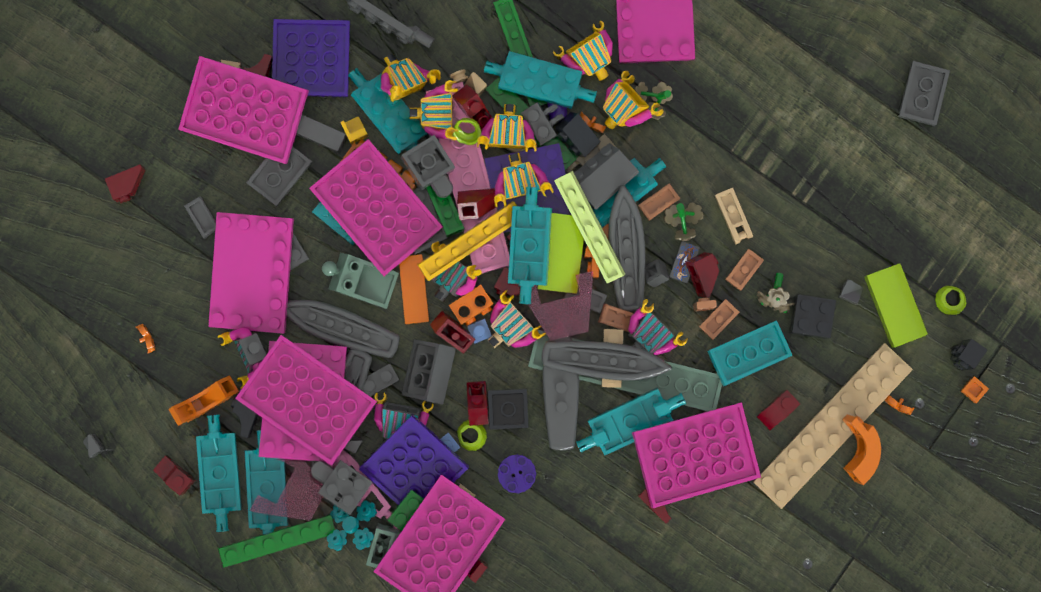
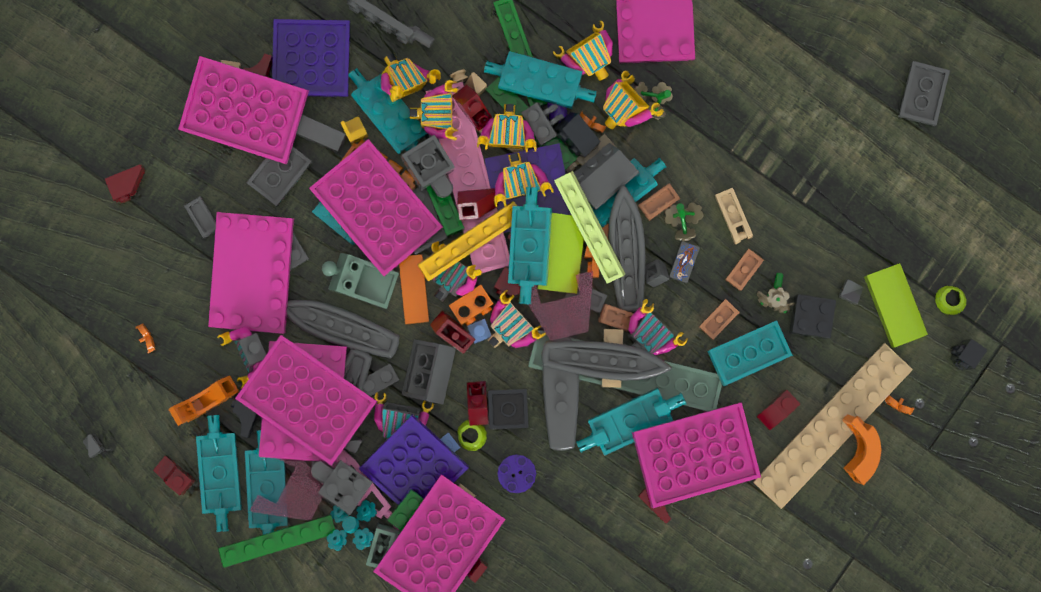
lime piece [452,118,482,145] -> none
dark red slope [685,252,719,298] -> none
nougat plate [693,298,717,312] -> none
orange plate [960,376,989,403] -> none

